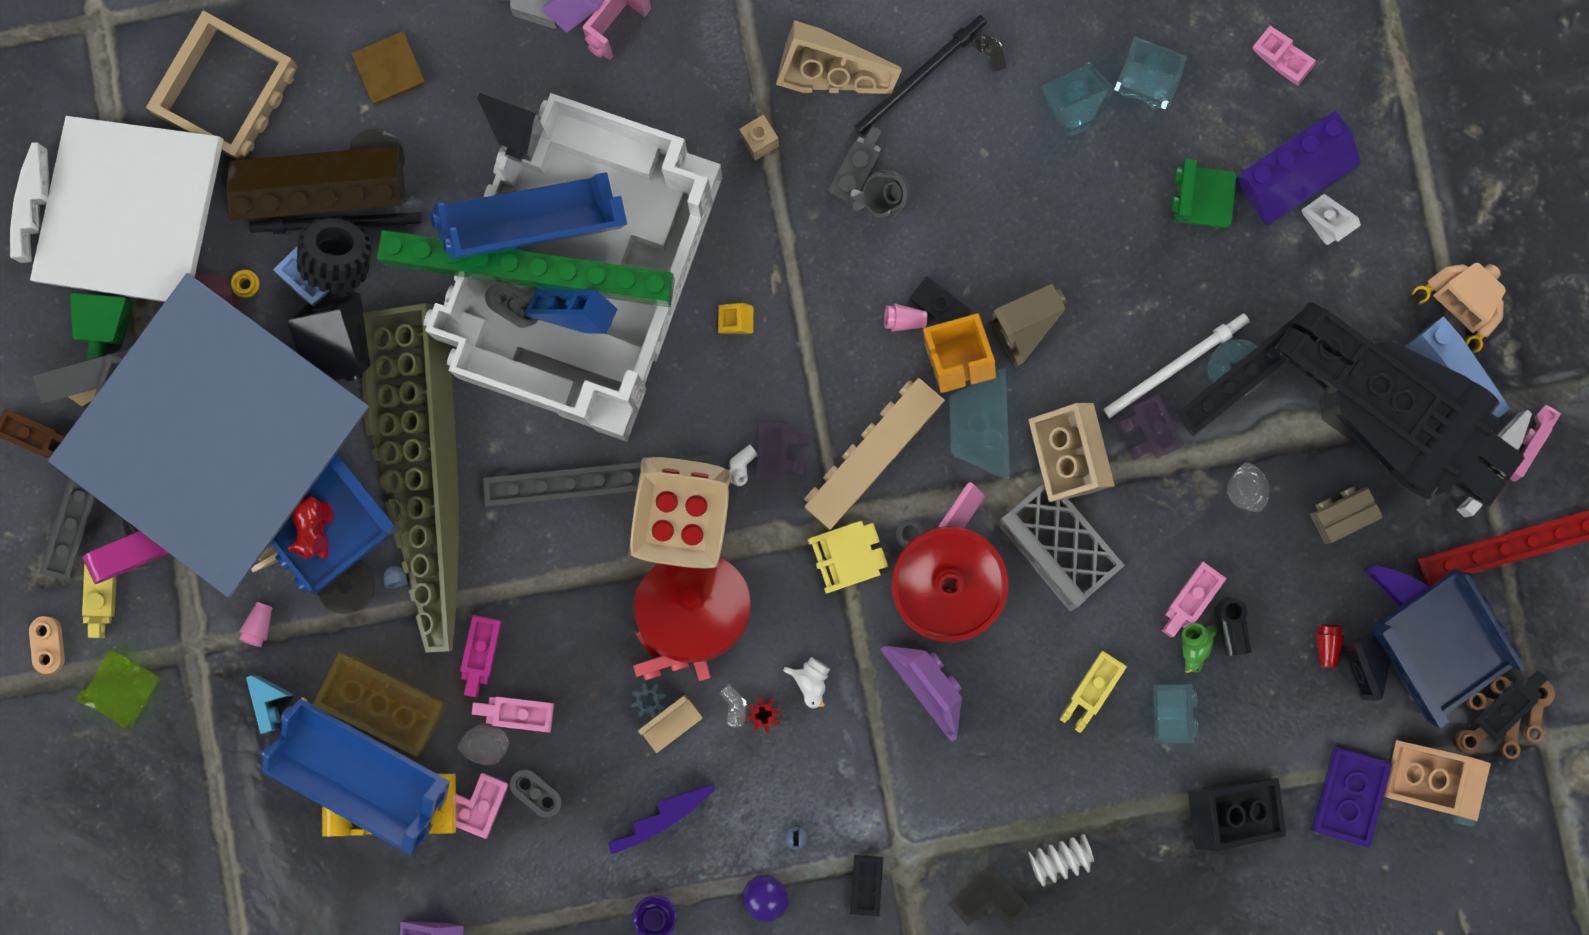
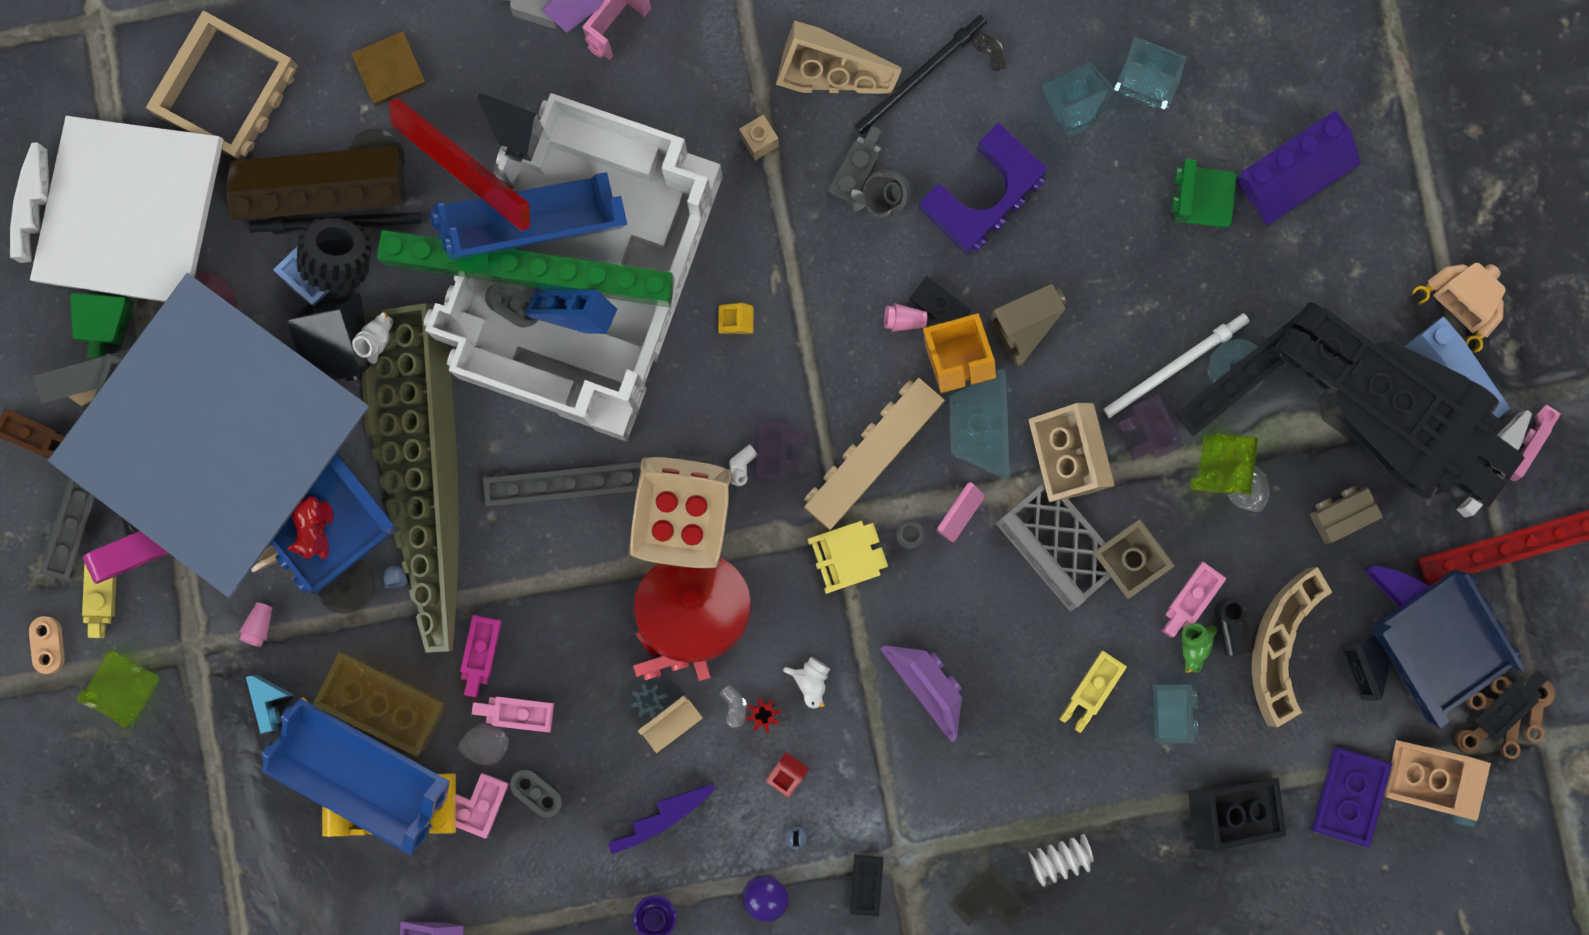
yellow plate [231,270,260,298] -> none
red dish [892,526,1008,642] -> none
bright pink slope [1253,26,1316,86] -> none
white slope [1302,194,1361,245] -> none
red cone [1315,624,1345,667] -> none
none -> white animal [352,312,393,364]
none -> red tile [389,98,530,231]
none -> red slope [765,753,809,798]
none -> dark purple arch [918,122,1048,255]
none -> dark tan slope [1093,519,1175,599]
none -> clear neon green piece [1190,433,1258,495]
none -> tan brick [1252,567,1332,727]

